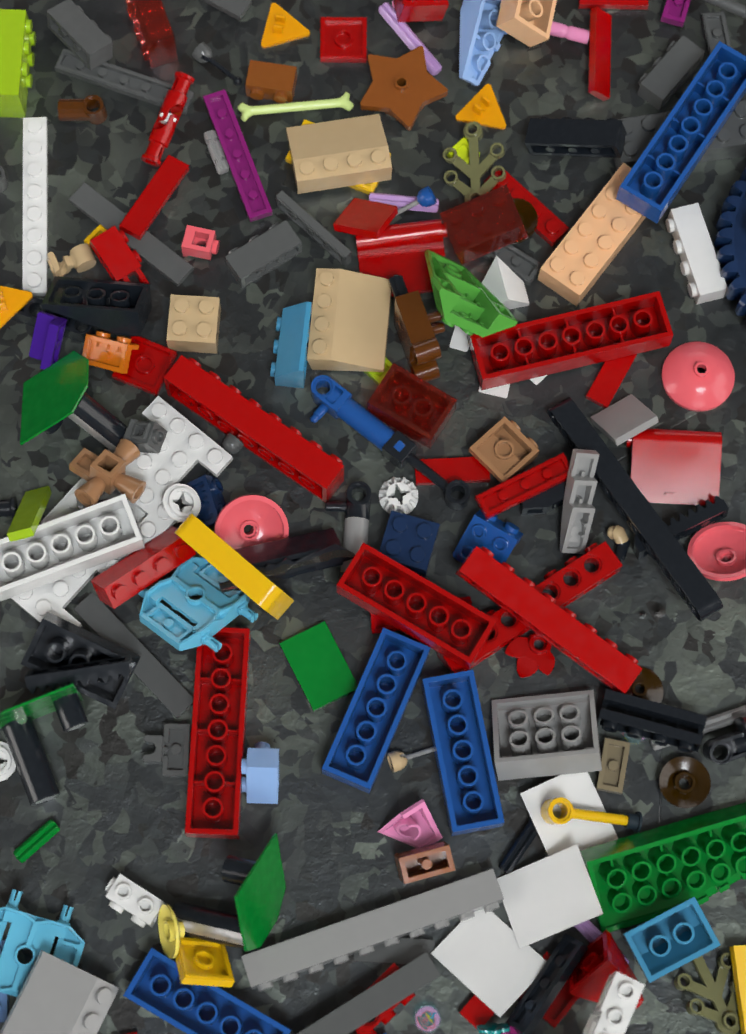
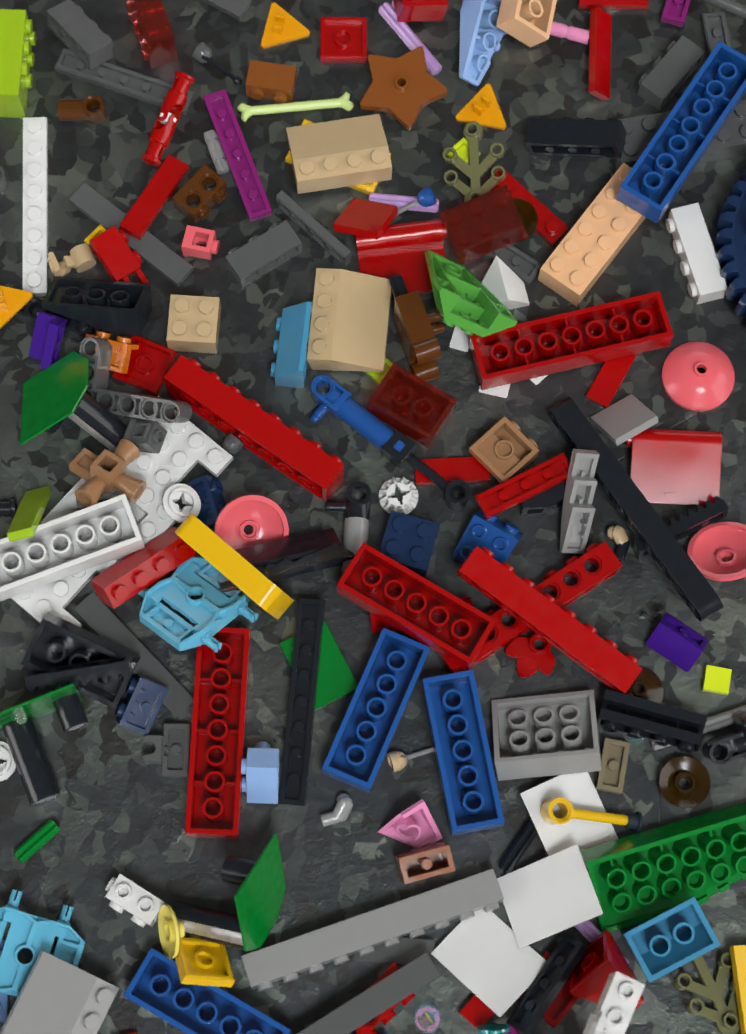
none -> dark grey beam [79,337,192,423]
none -> dark blue bracket [115,673,169,736]
none -> reddish brown brick [172,164,227,225]
none -> black plate [279,598,325,807]
none -> light grey arm [320,793,353,827]
none -> dark purple panel [646,612,709,672]
none -> neon yellow tile [702,665,732,696]

